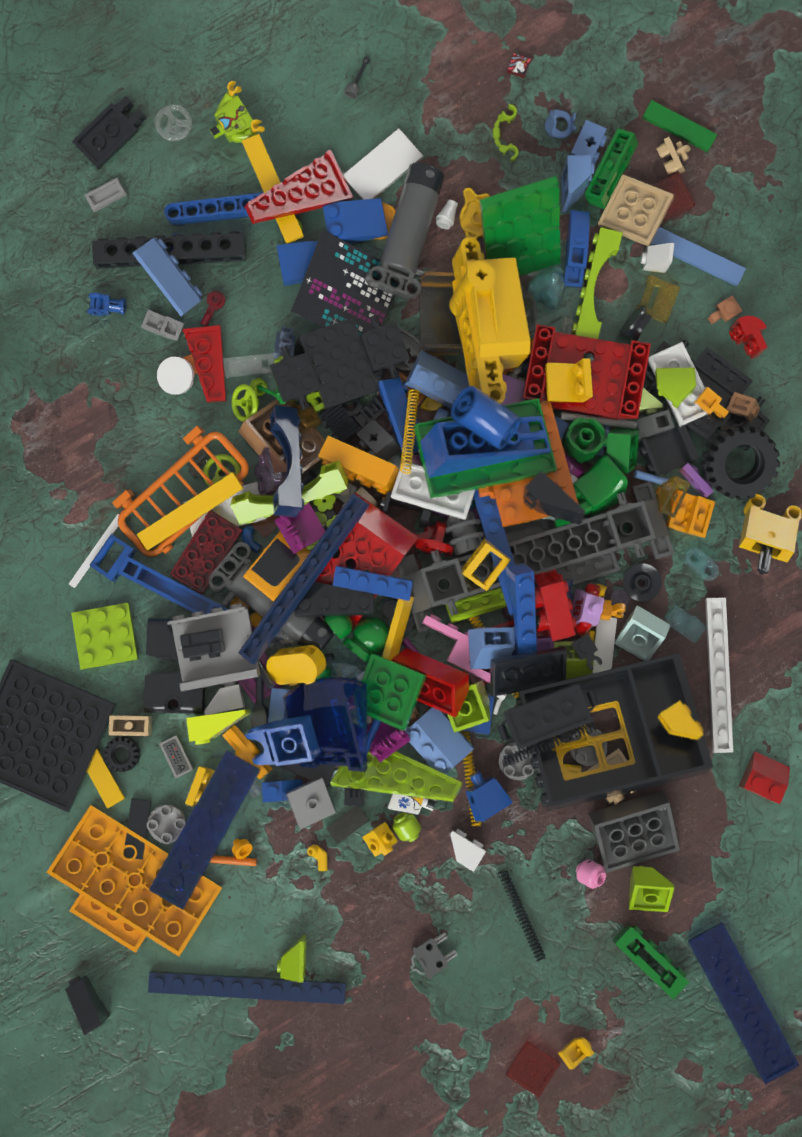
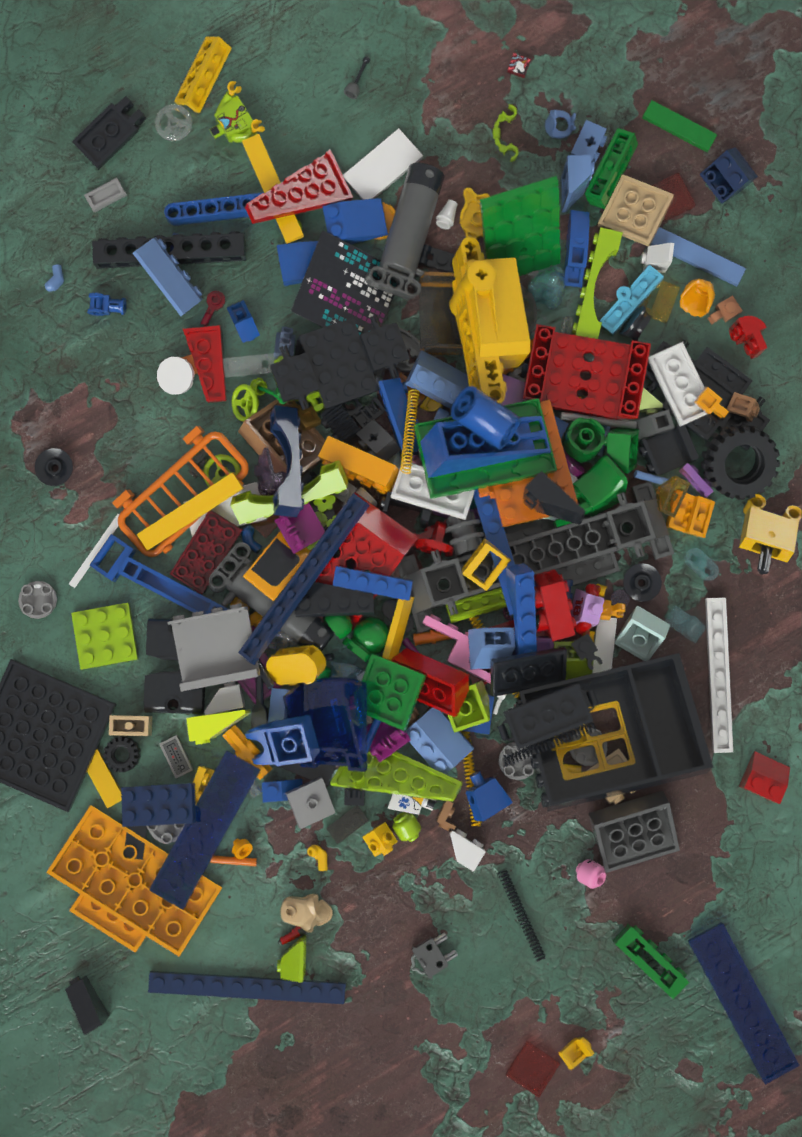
light grey slope [141,310,184,341] -> none
black brick [180,628,225,661] -> none
yellow bracket [545,358,593,402] -> none
lime slope [629,866,674,912] -> none
lime slope [655,368,696,408] -> none
tan hips [656,137,691,174] -> none
yellow slope [658,701,703,740] -> none
none -> light grey dish [18,581,57,619]
none -> black dish [34,448,73,486]
none -> medium blue arm [45,265,64,292]
none -> dark blue plate [121,783,196,827]
none -> yellow fence [174,37,232,113]
none -> blue slope [227,300,260,343]
none -> red piece [278,926,307,945]
none -> tan head [280,894,333,933]
none -> orange pin [413,629,452,646]
none -> black plate [419,244,455,275]
none -> medium nougat bracket [436,801,456,831]
none -> medium azure hinge [599,264,664,335]
none -> light orange hair [680,278,715,317]
none -> dark blue slope [700,147,758,204]

